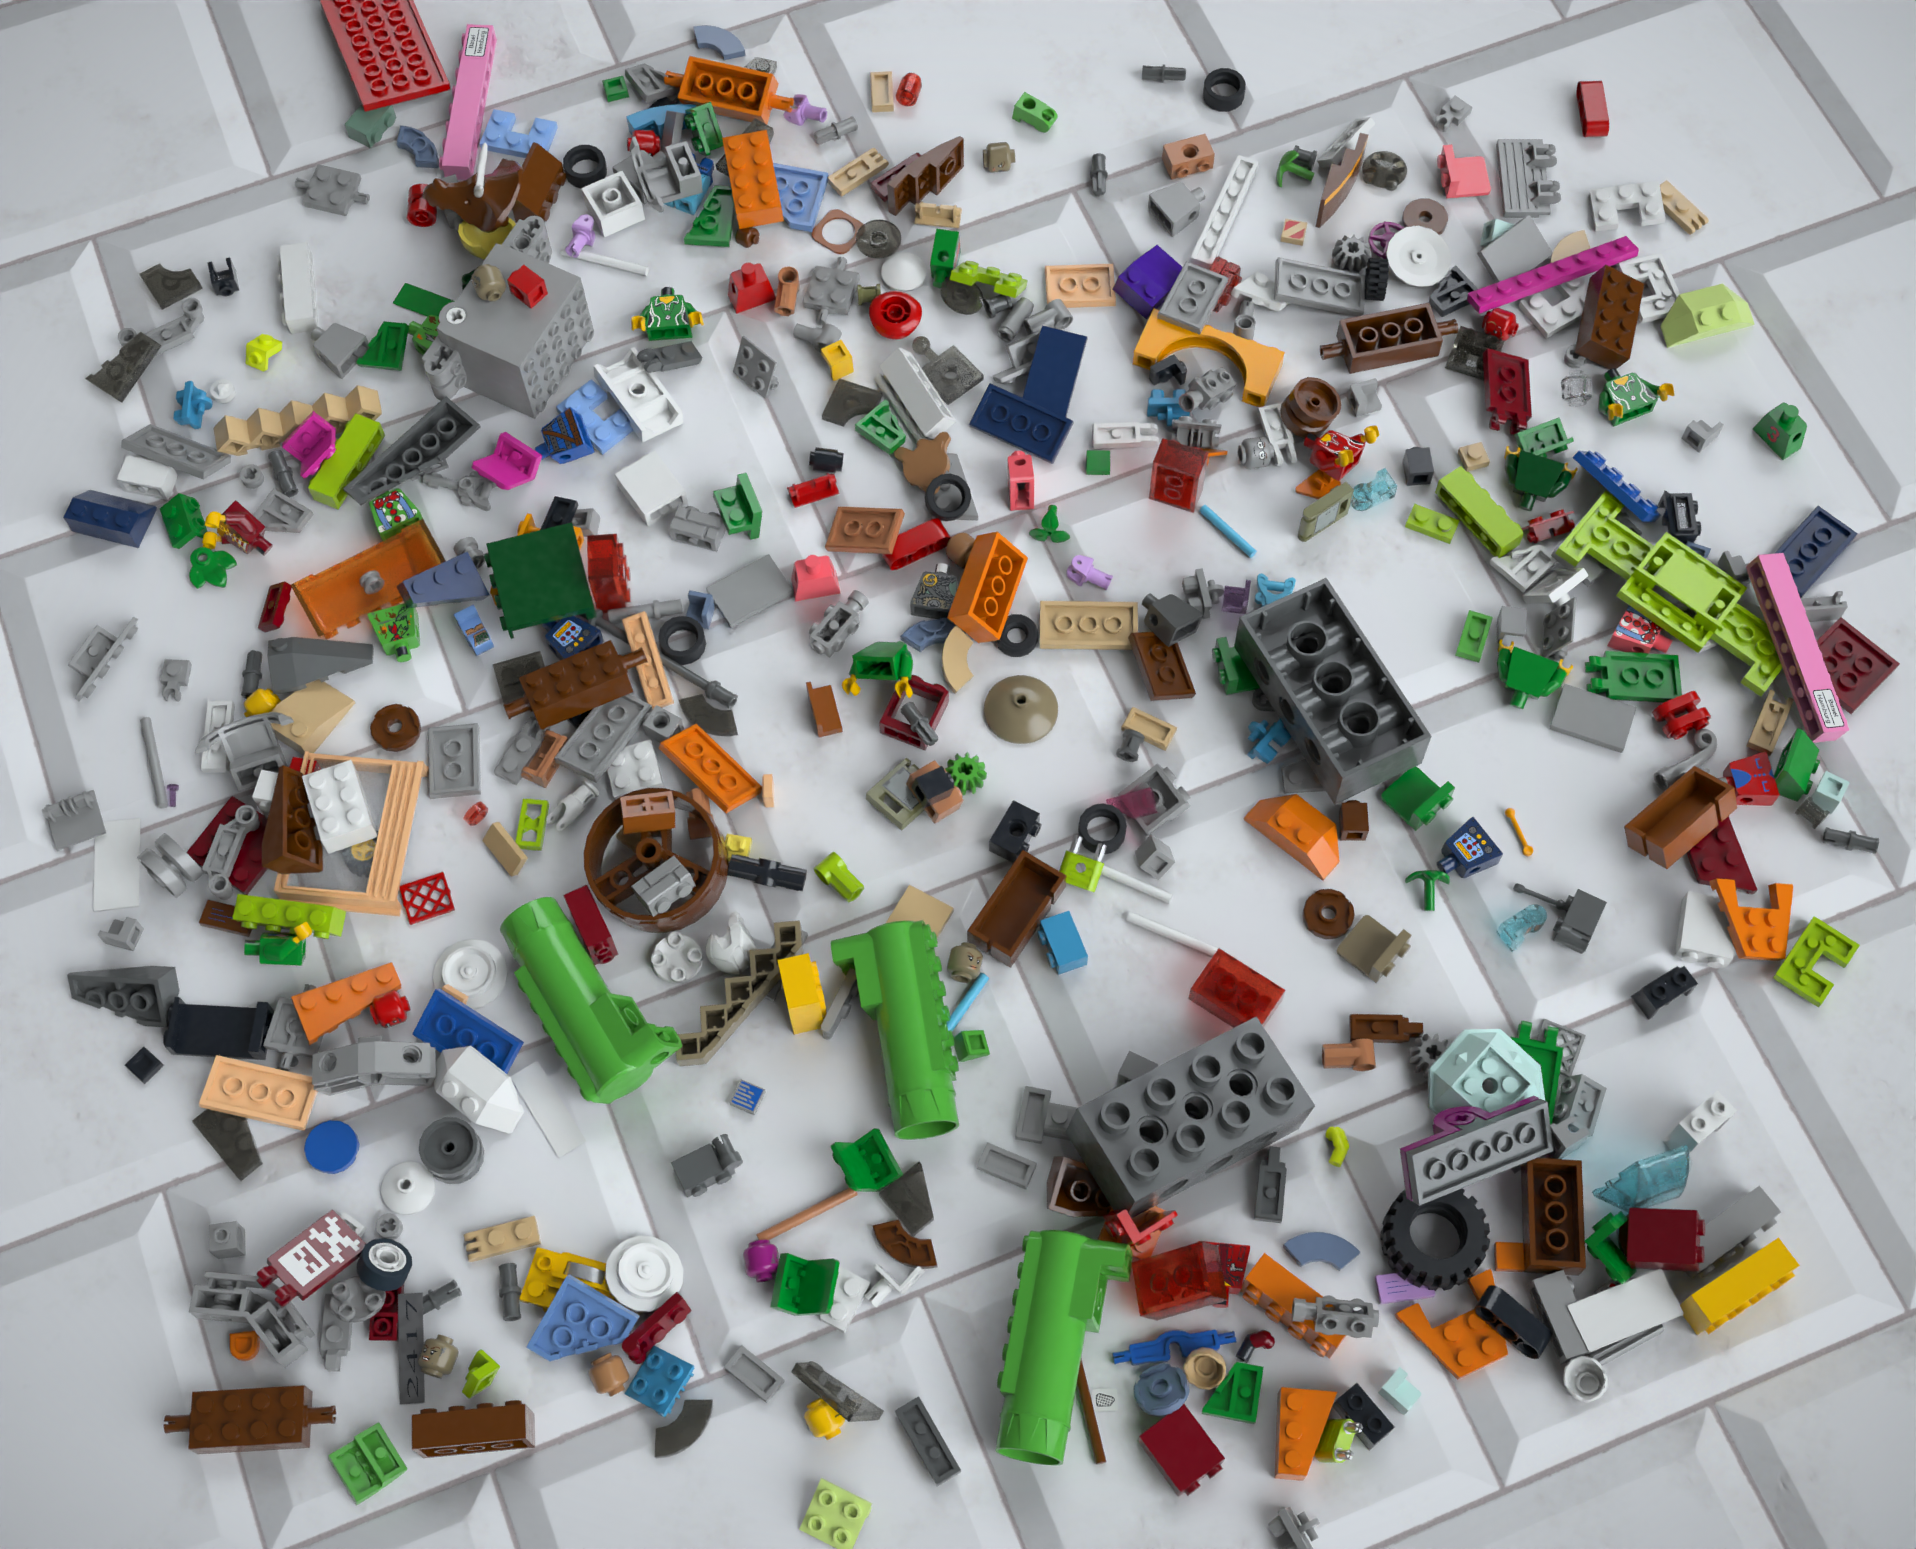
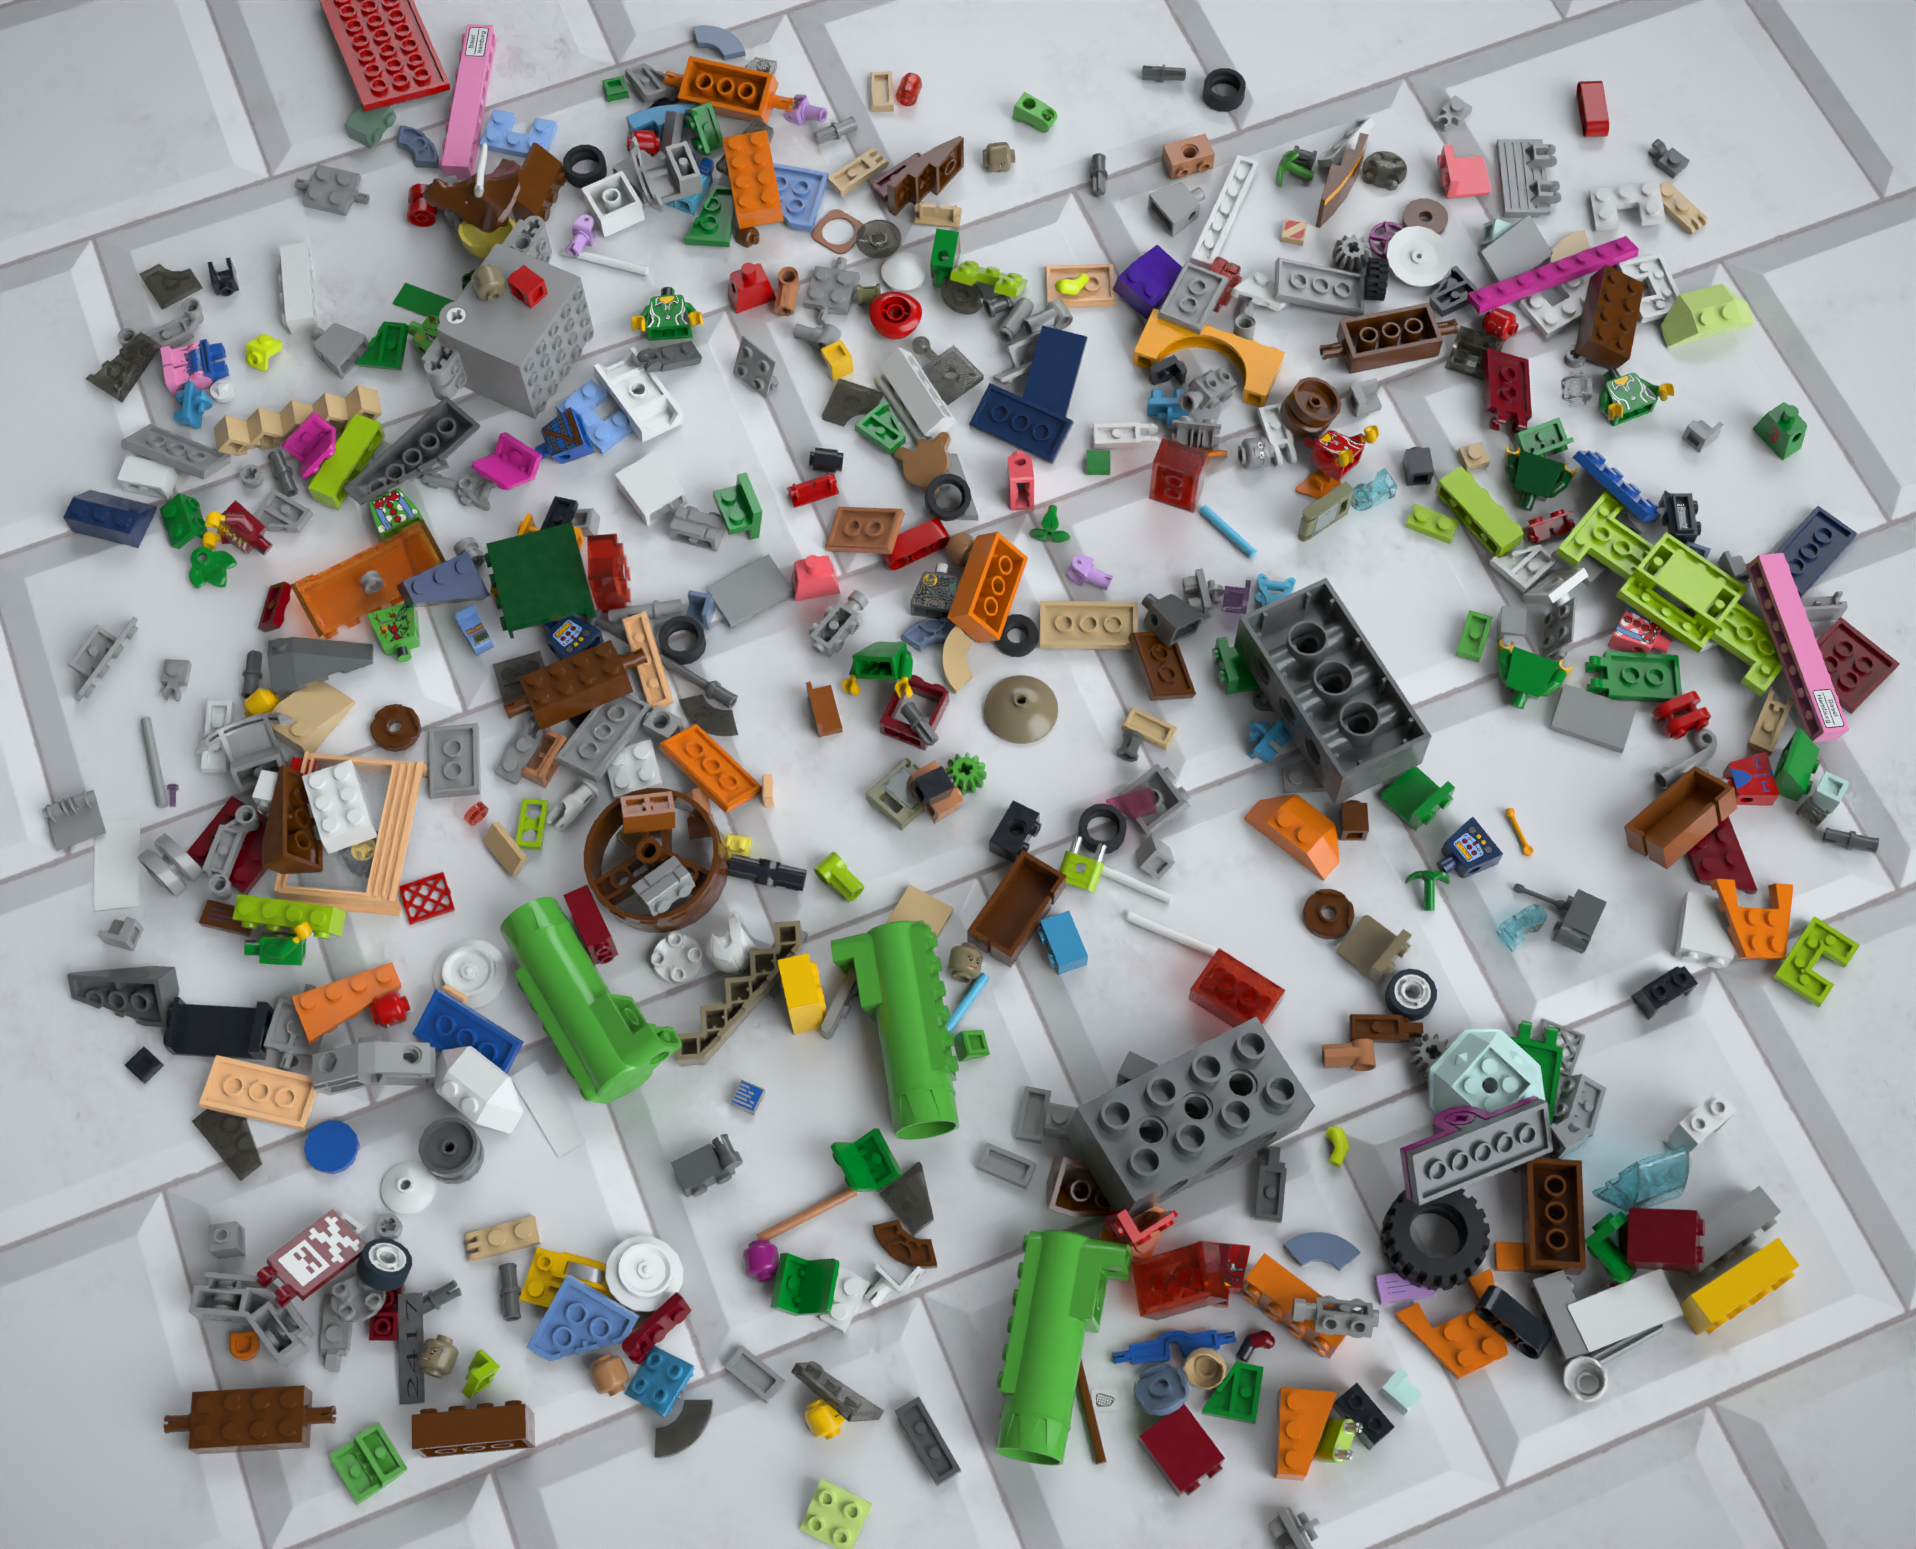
none -> hips [160,339,230,397]
none -> neon yellow arm [1055,273,1089,295]
none -> wheel [1385,969,1437,1022]
none -> dark grey plate [1648,139,1690,179]

